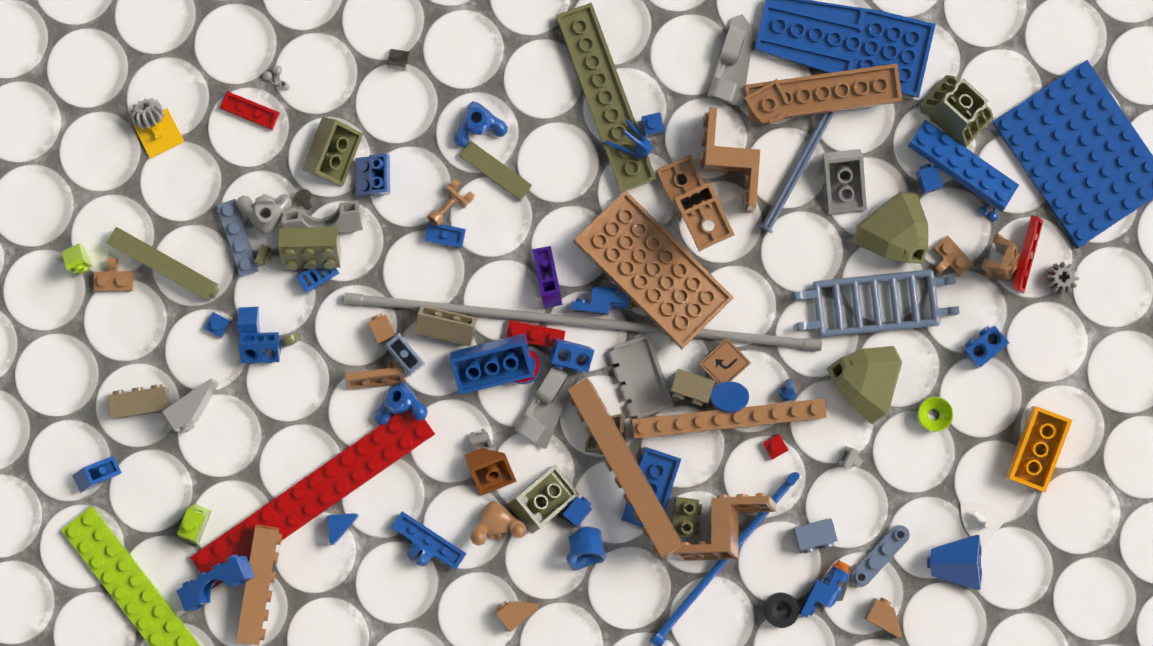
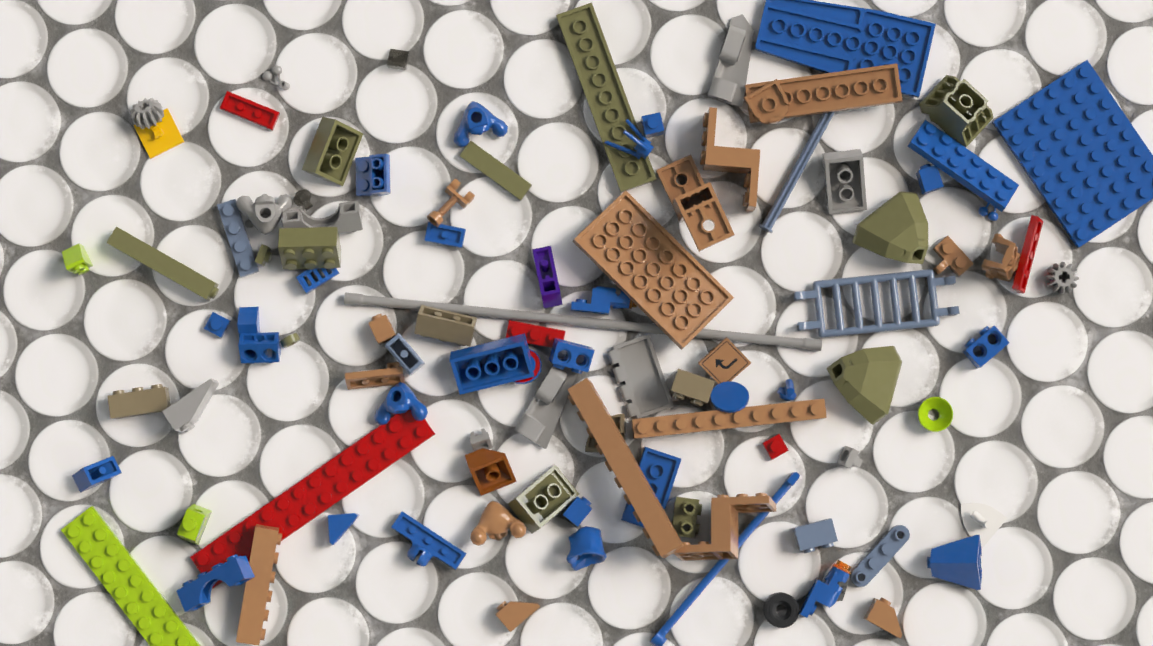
medium nougat plate [94,258,134,291] -> none
light orange brick [1005,406,1073,493] -> none

